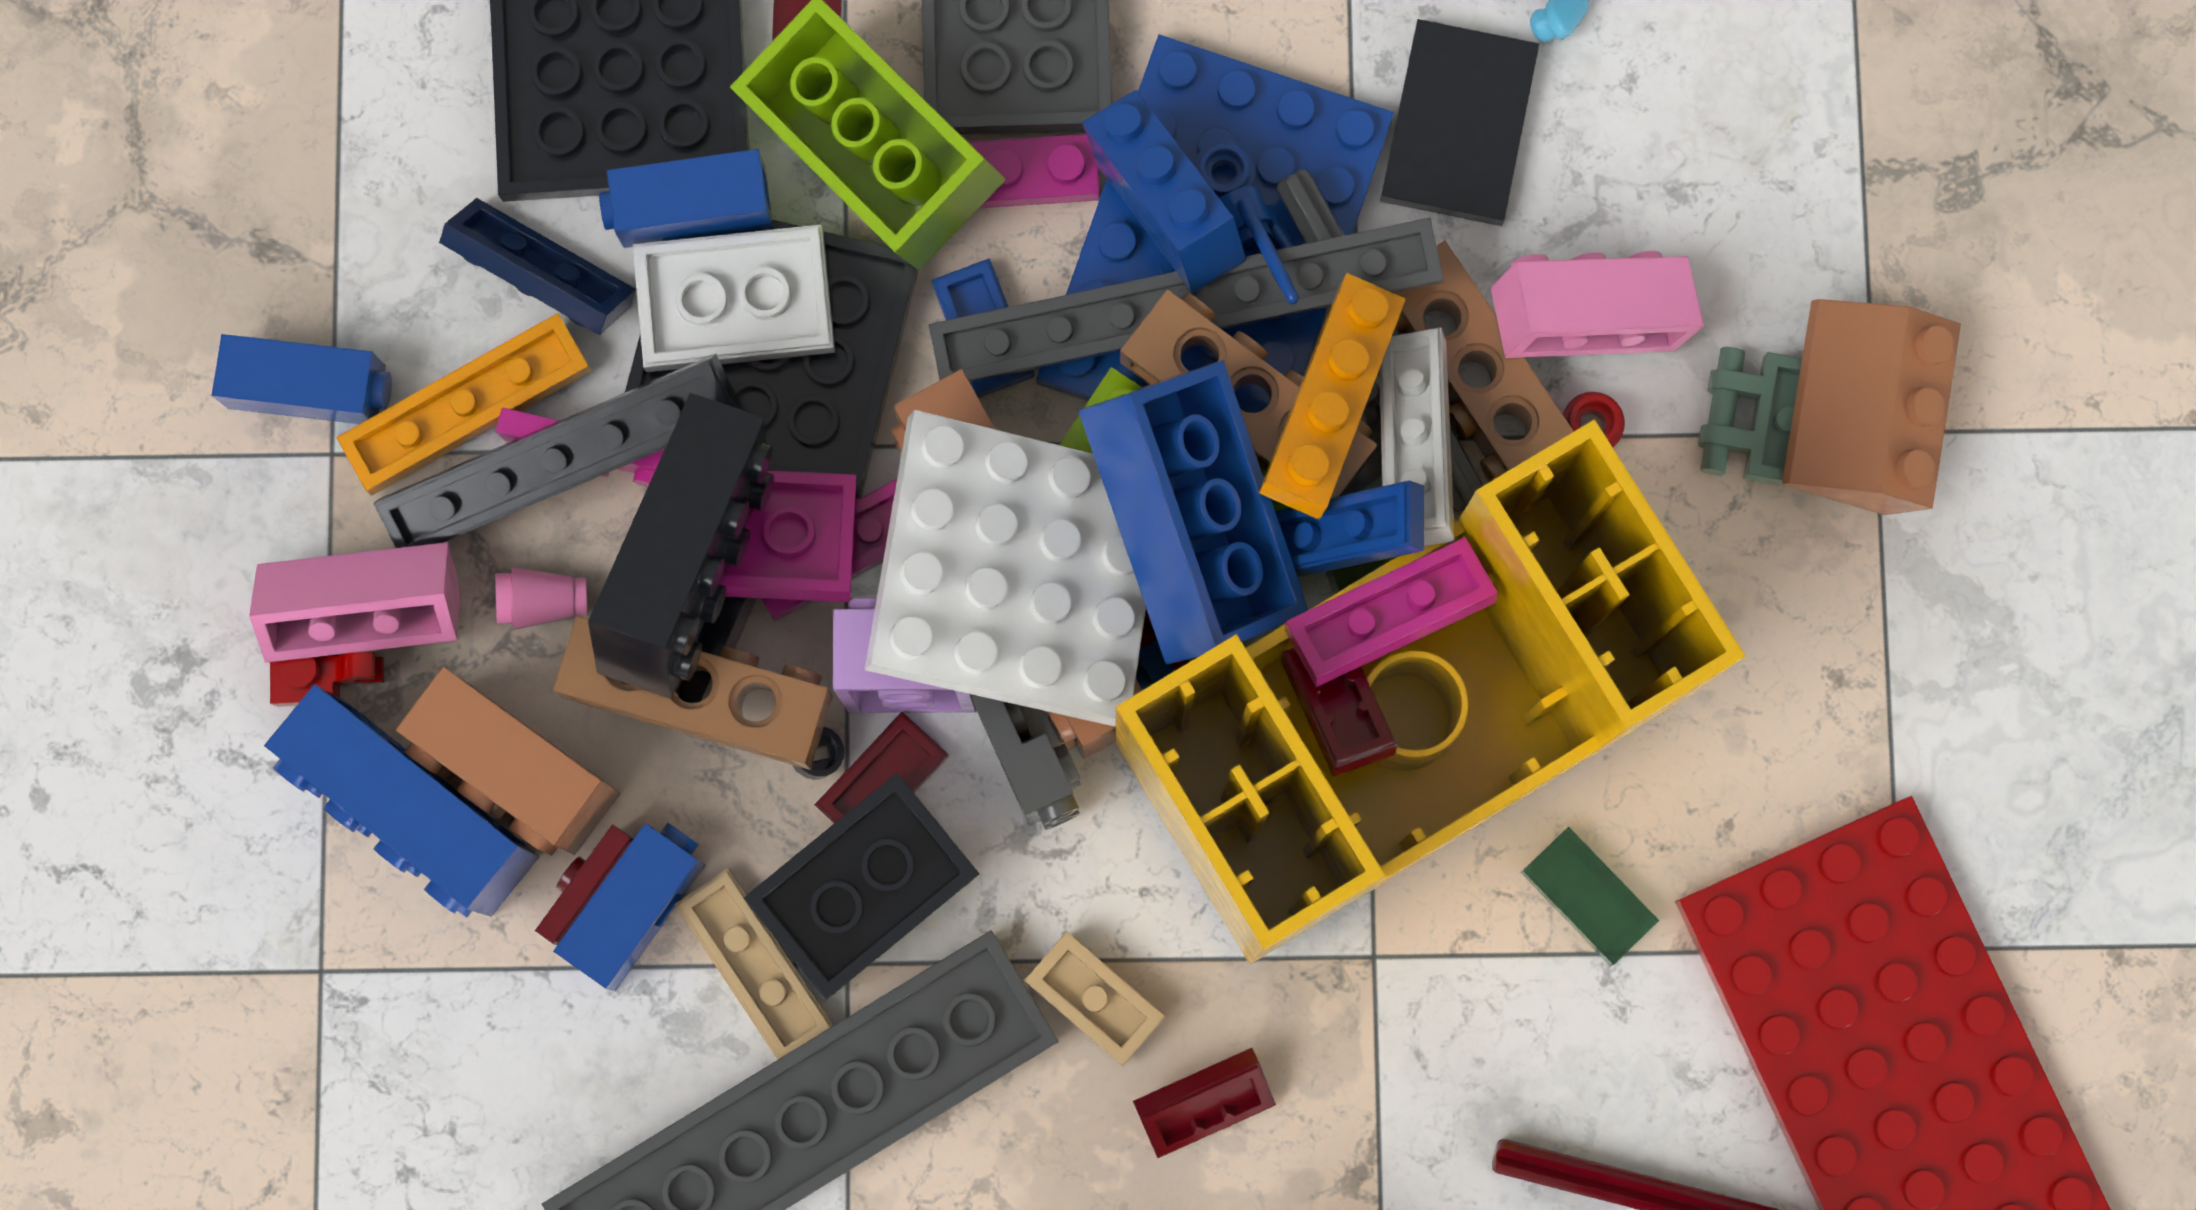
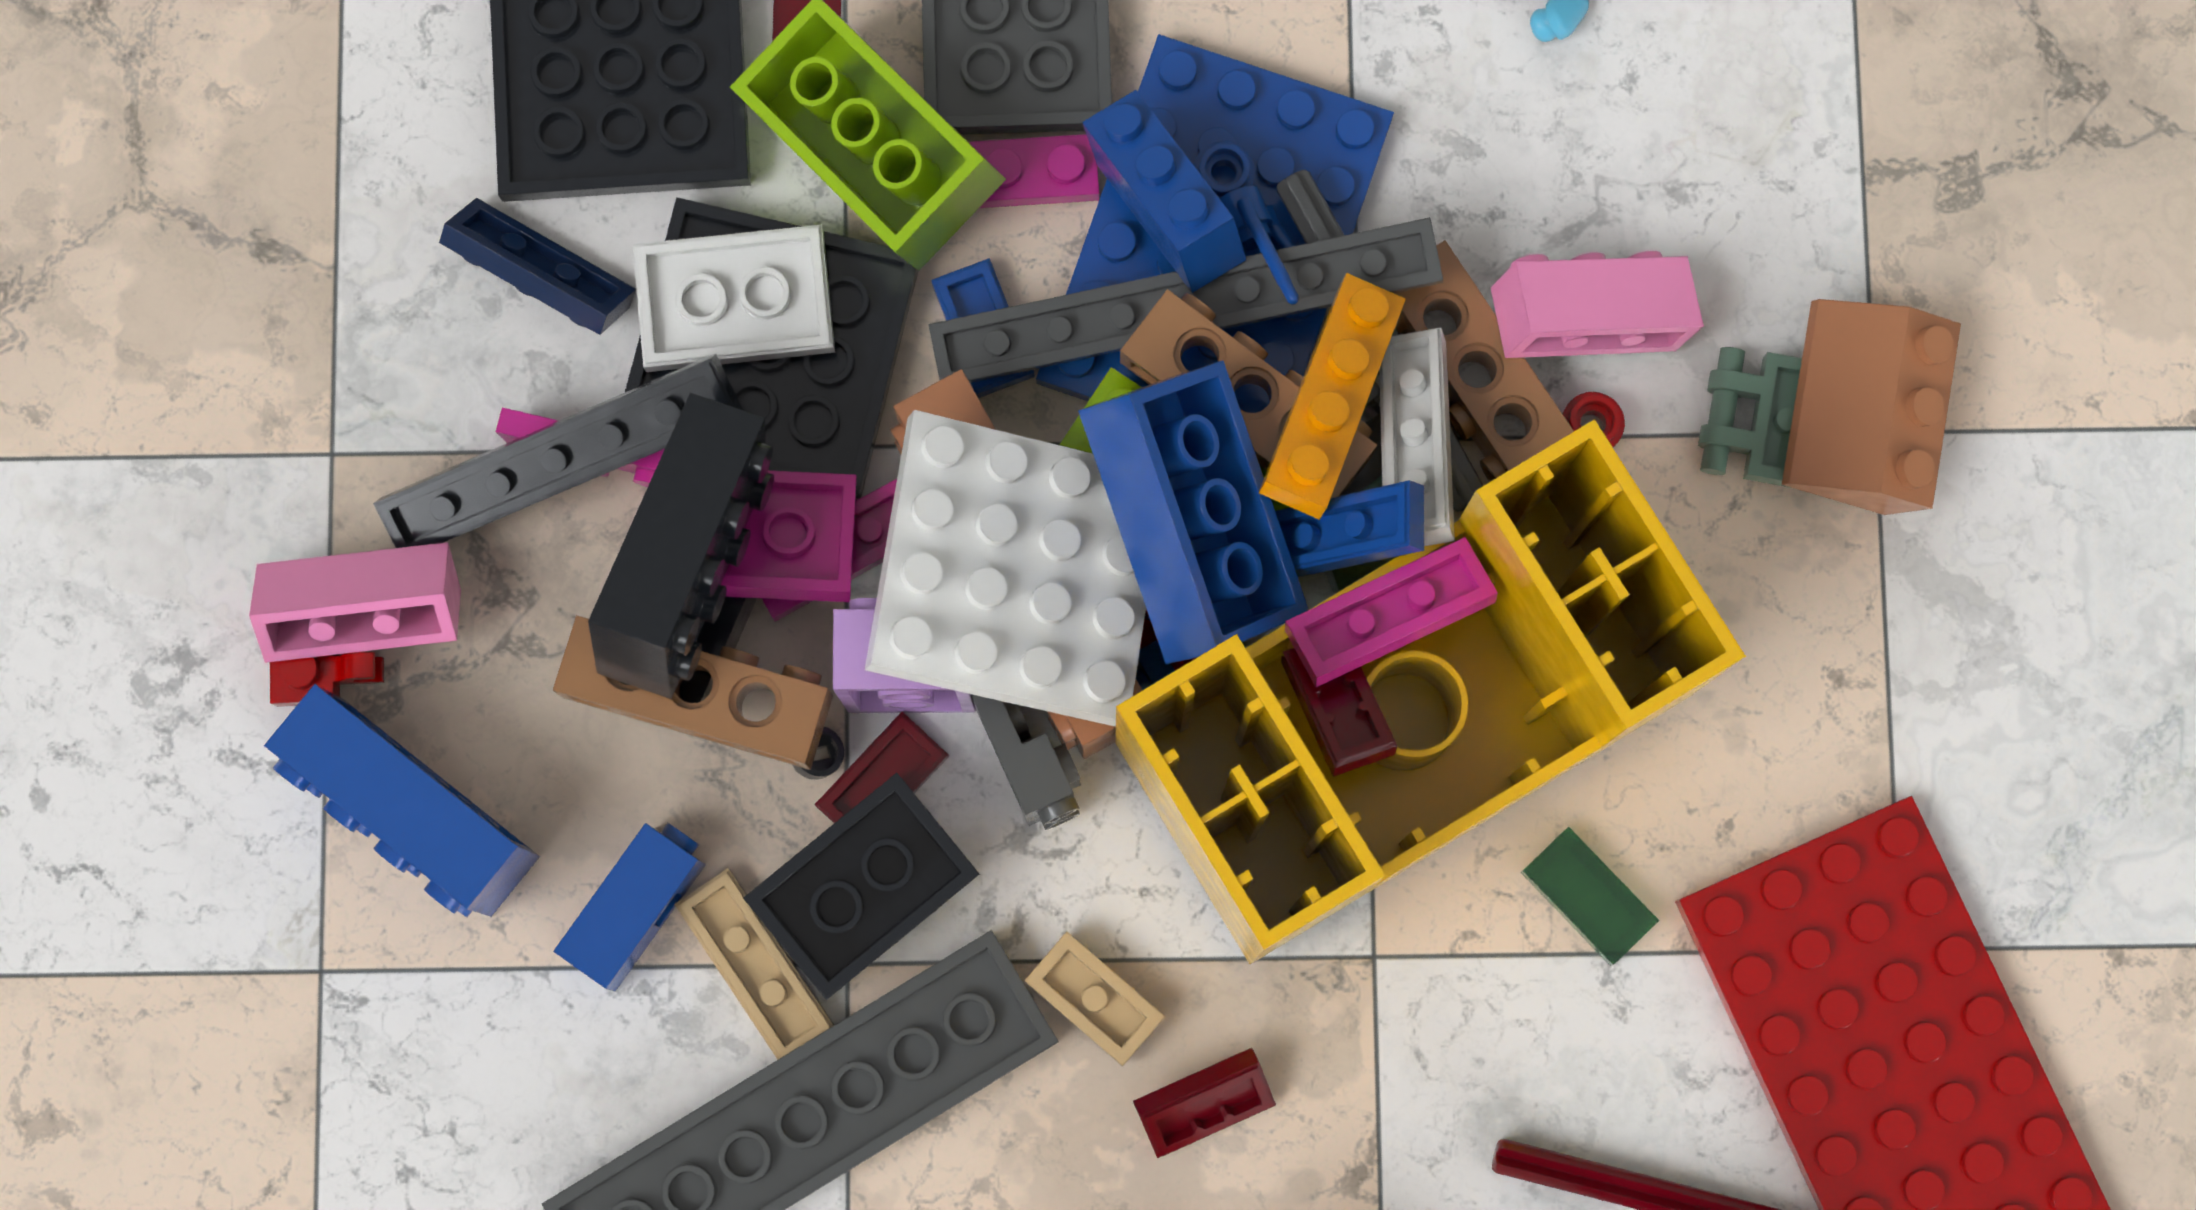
blue brick [211,334,392,424] -> none
light orange plate [336,313,592,496] -> none
nougat brick [395,667,620,856] -> none
bright pink cone [495,566,587,630] -> none
dark red plate [535,824,634,945] -> none
blue brick [599,149,773,248] -> none
black tile [1380,19,1540,226] -> none

